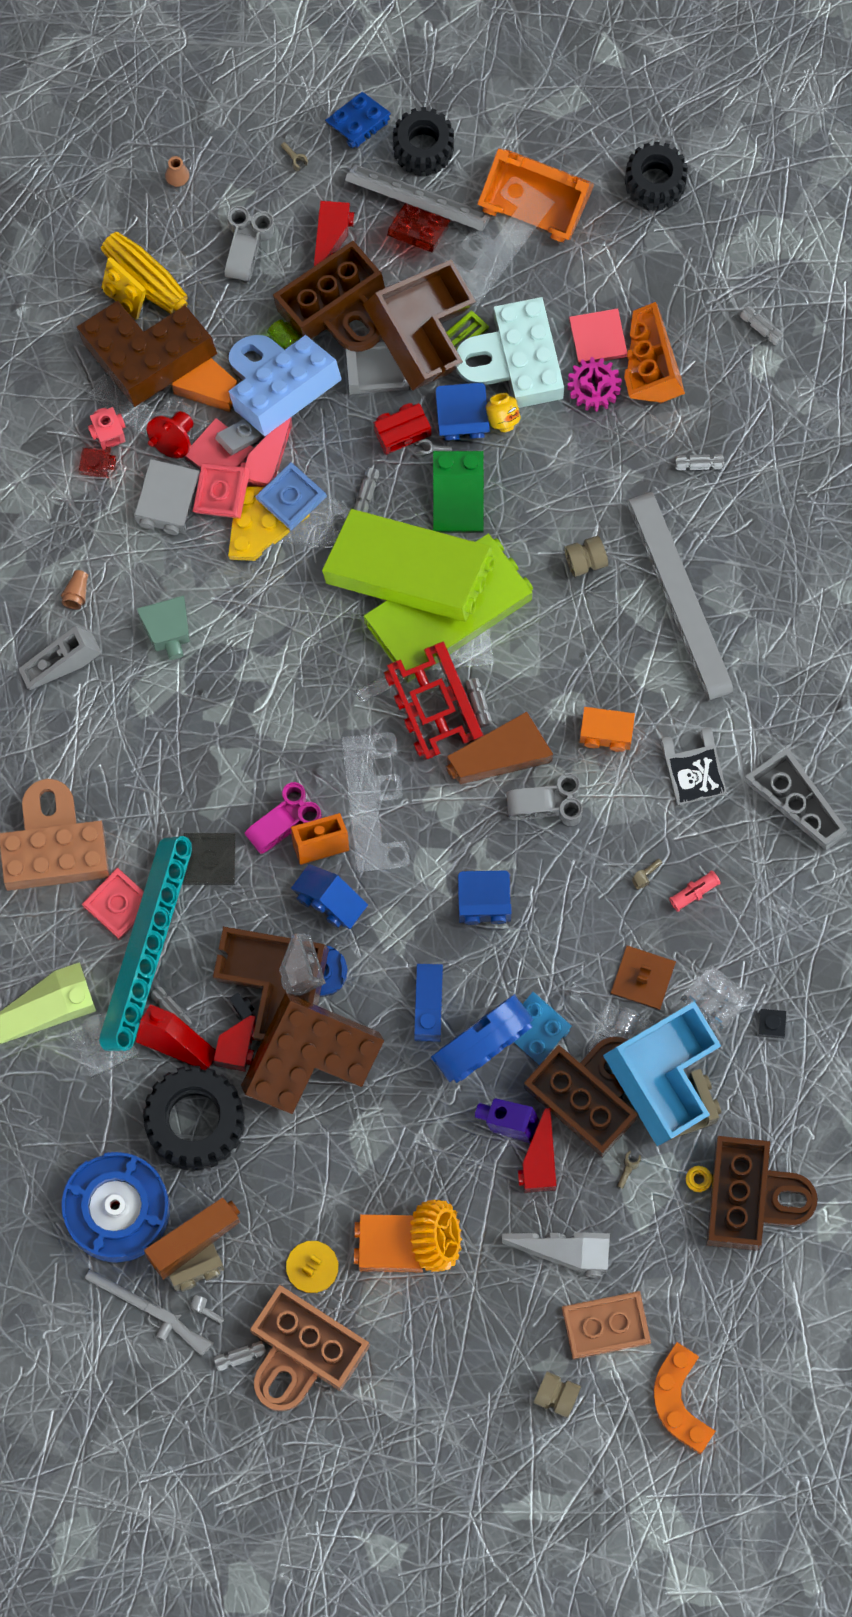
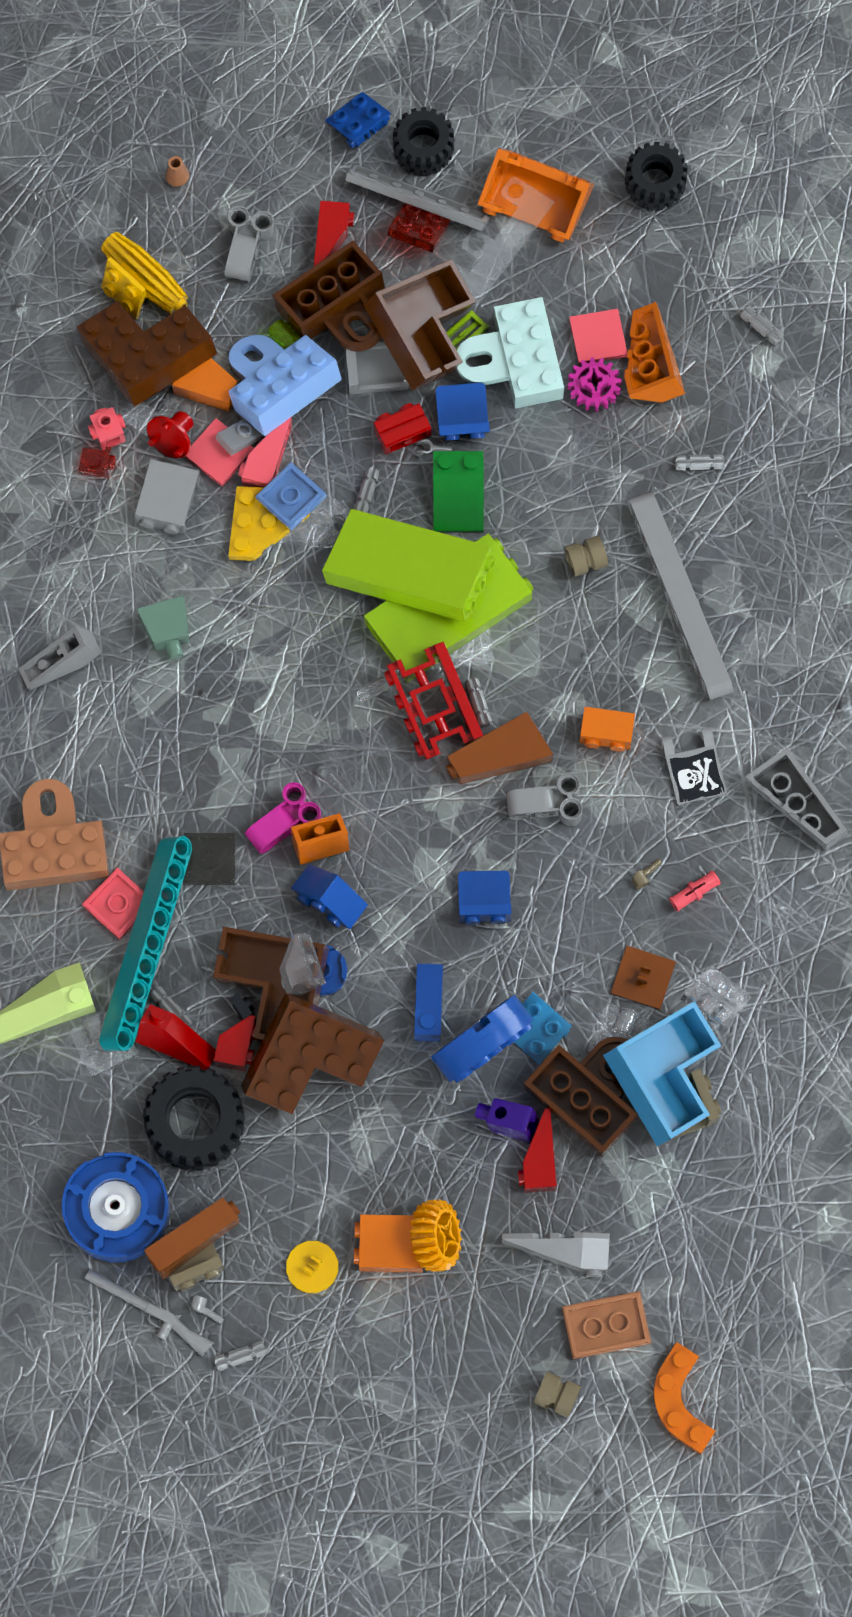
nougat cone [61,570,88,610] -> none
coral tile [192,463,250,519] -> none
nougat brick [250,1285,370,1411] -> none
dark tan hand [281,142,308,171] -> none
clear piece [342,732,410,872] -> none
yellow head [486,393,521,432] -> none
dark tan hand [617,1151,641,1189] -> none
yellow plate [686,1166,712,1192] -> none
reddish brown brick [706,1136,818,1251] -> none
black plate [758,1009,786,1039] -> none

